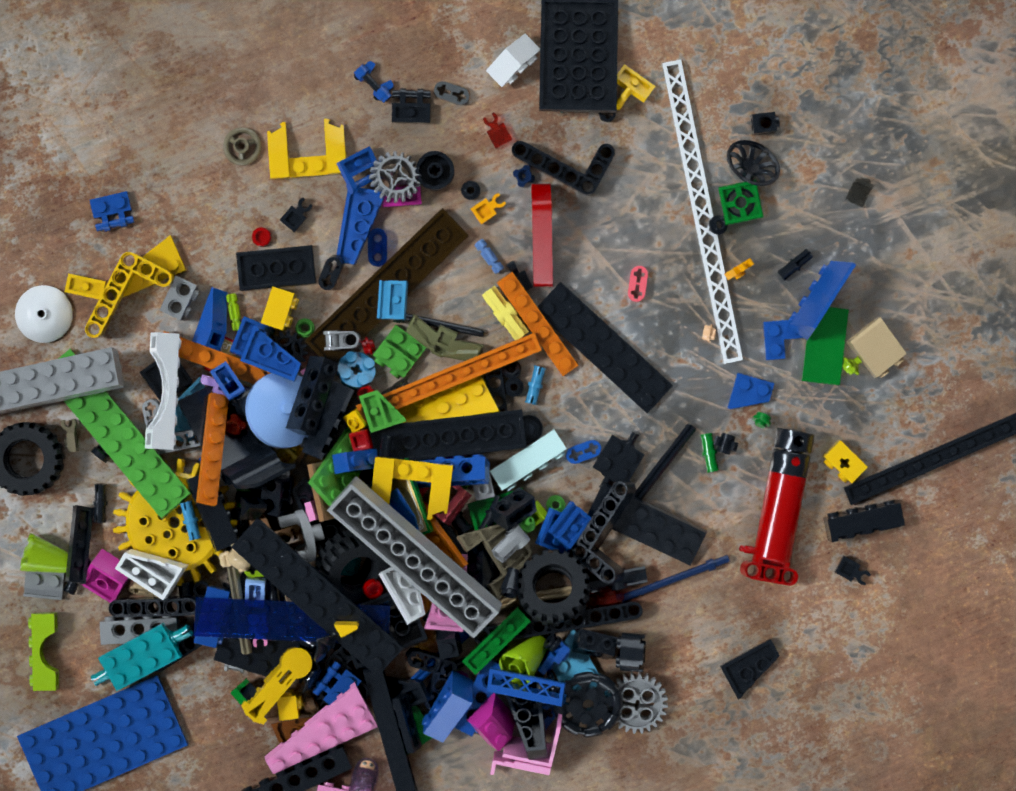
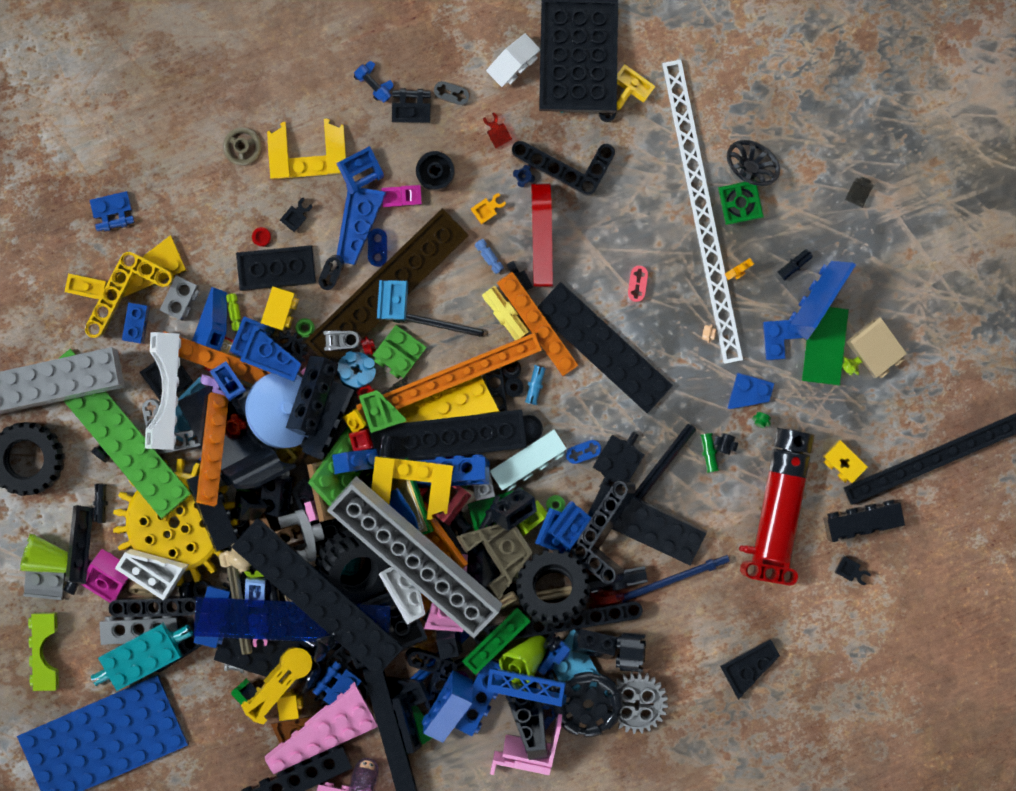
white dish [15,285,73,343] -> none
dark tan plate [61,419,79,452] -> none
dark azure pin [180,500,201,541] -> none
light nougat plate [303,696,319,715] -> none
yellow slope [334,621,359,638] -> none
red tile [363,579,383,599] -> none
light grey gear [369,151,422,203] -> none
olive plate [406,314,484,361] -> none
black plate [461,181,480,200] -> none
dark pink slope [467,693,515,752] -> none
light grey piece [491,525,530,563] -> none
black cone [500,568,519,598] -> none
bright green tile [518,516,535,534] -> none
black plate [709,215,728,235] -> none
black brick [750,112,780,135] -> none
none -> blue brick [122,302,150,344]

